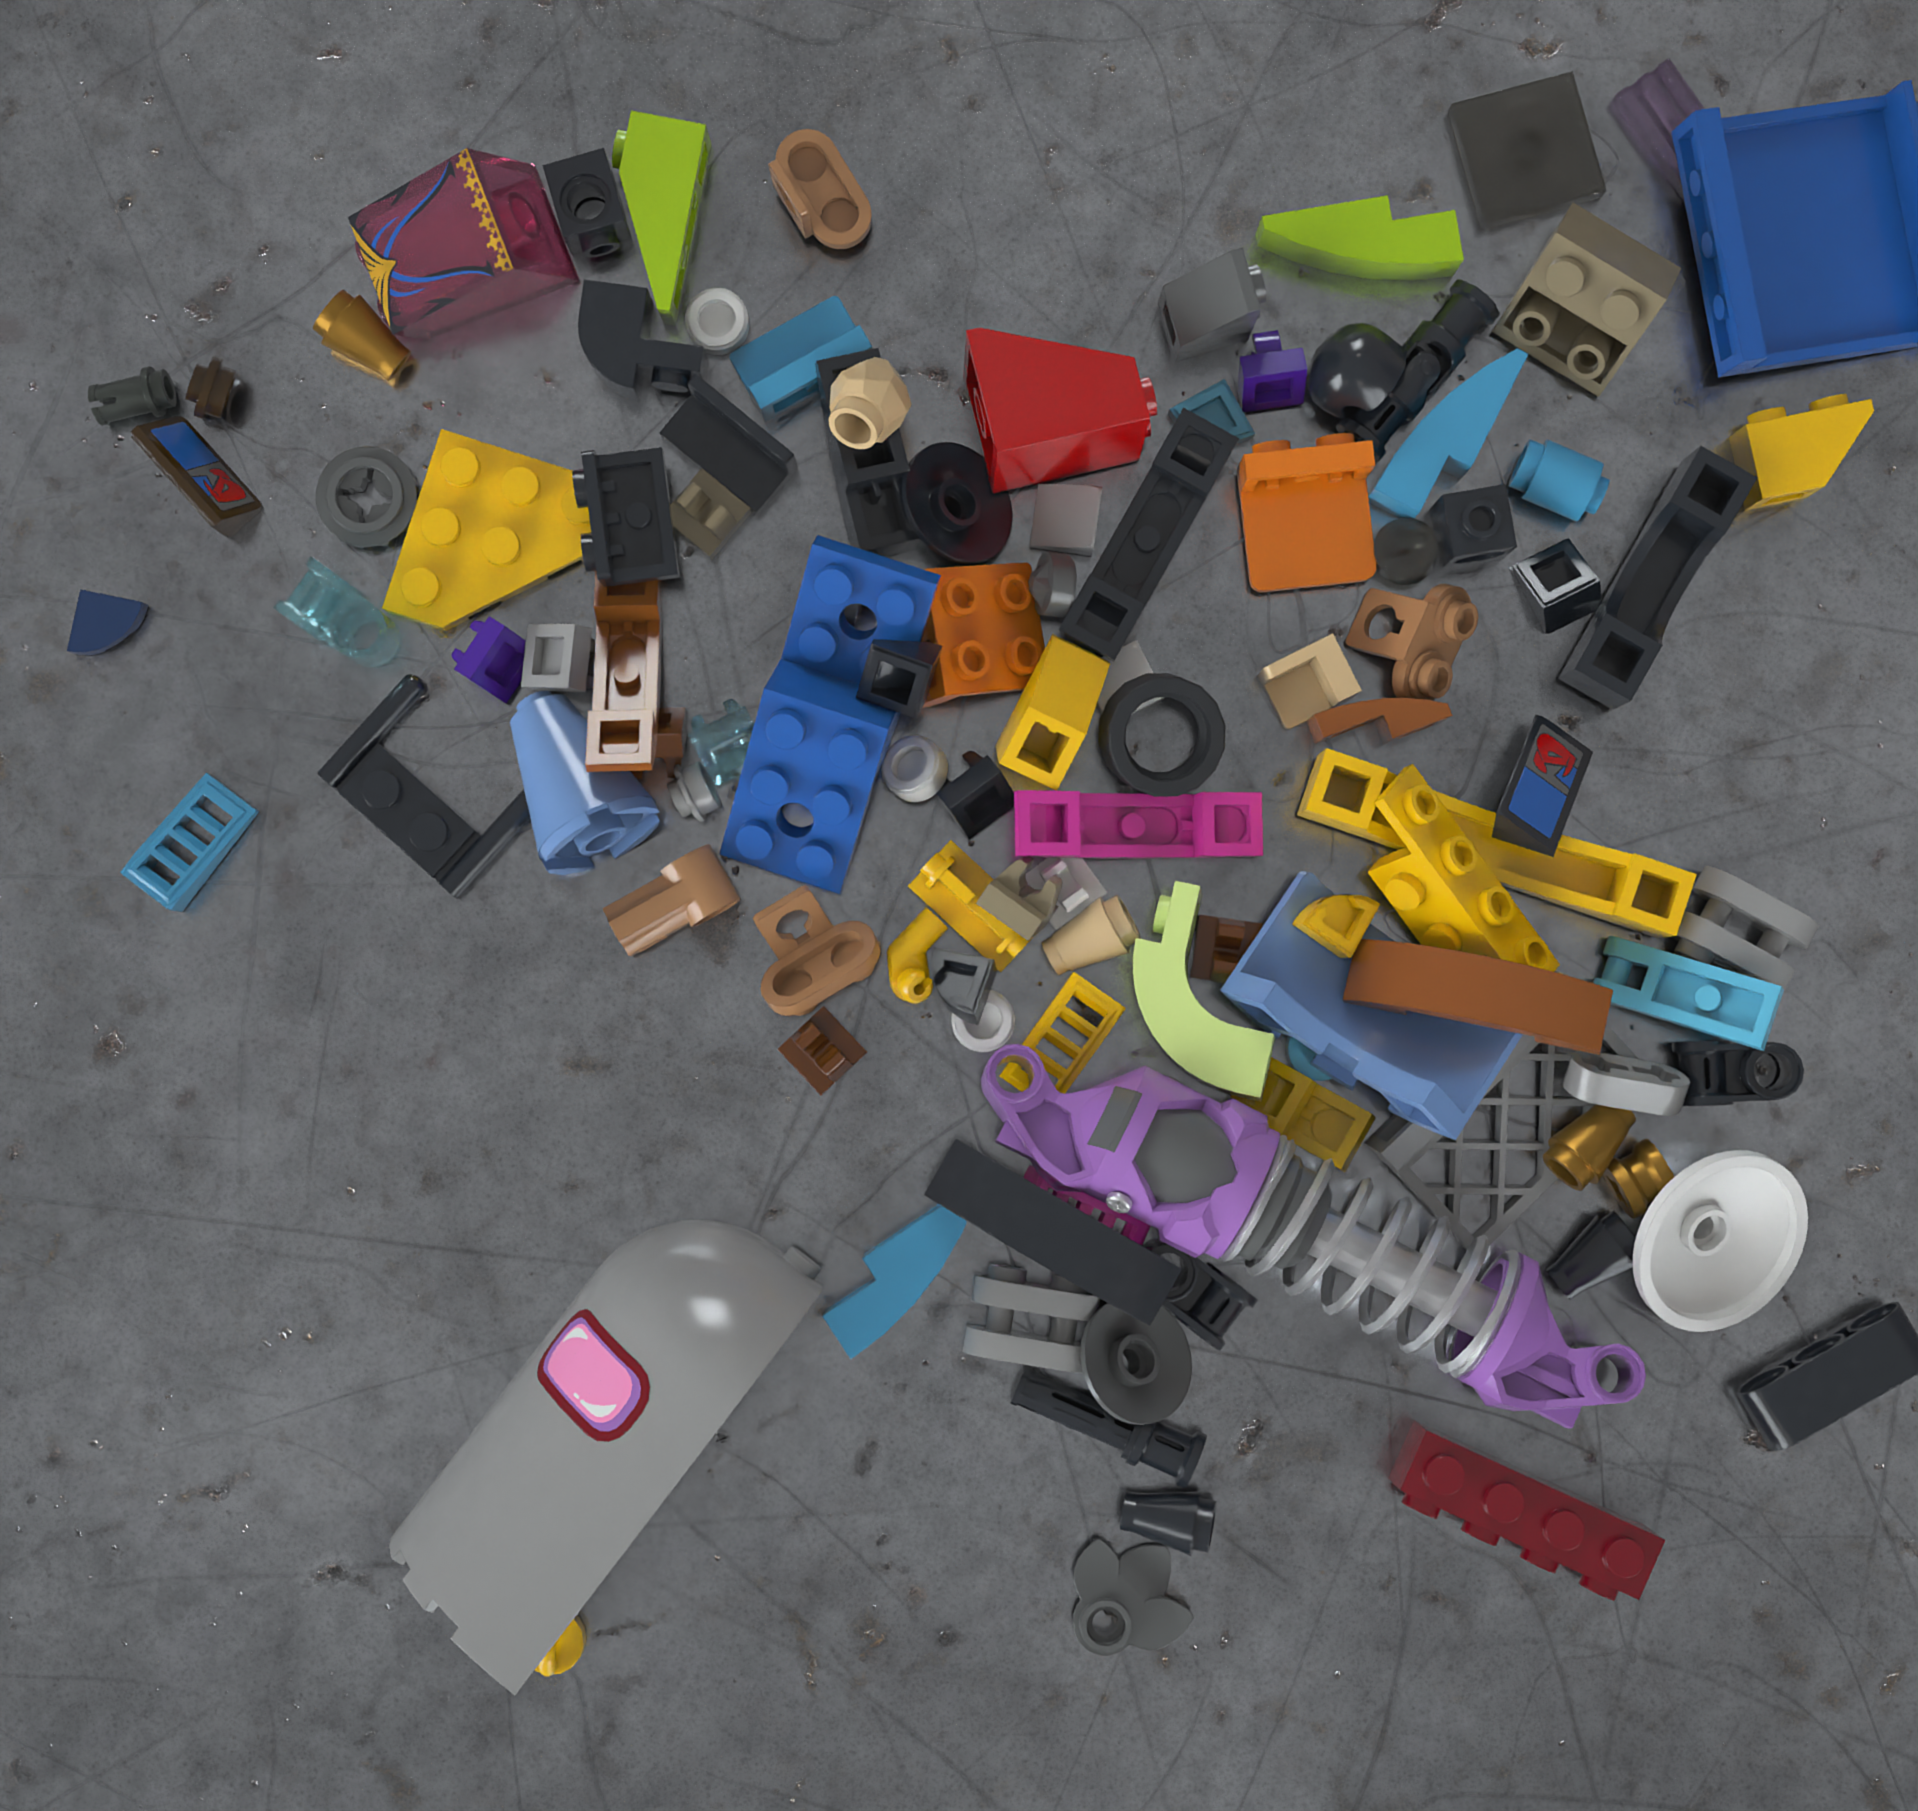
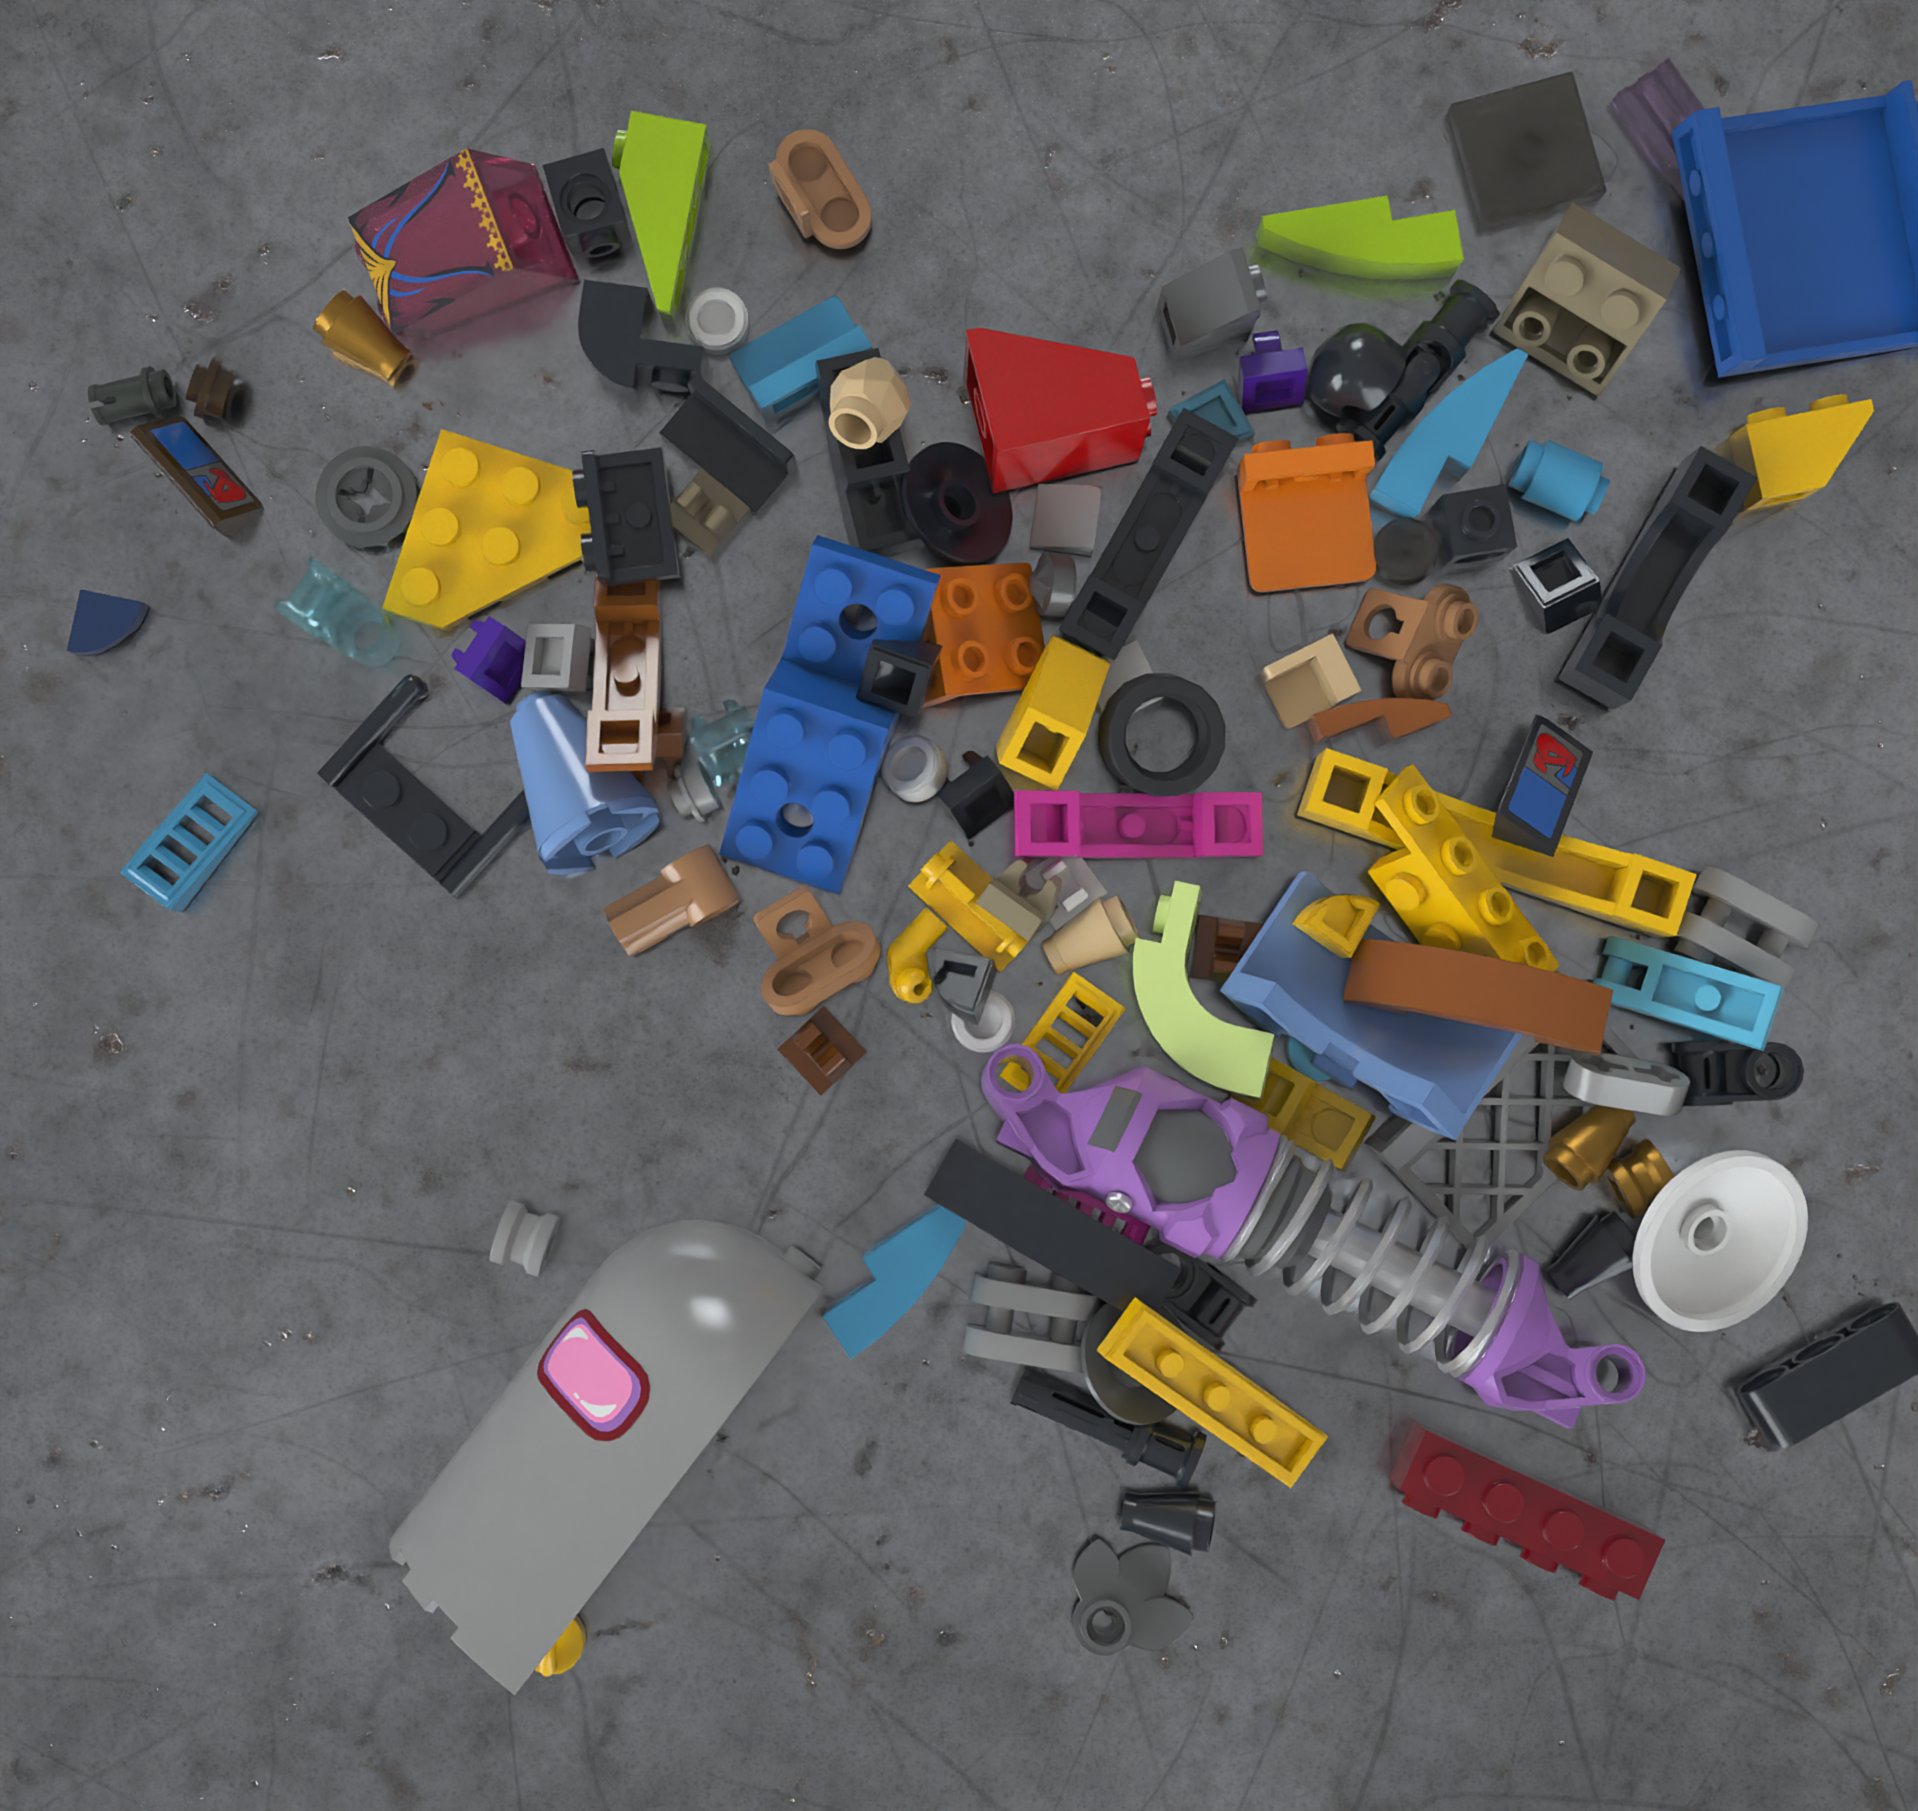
none -> light grey wheel [490,1200,561,1277]
none -> yellow tile [1097,1297,1328,1488]

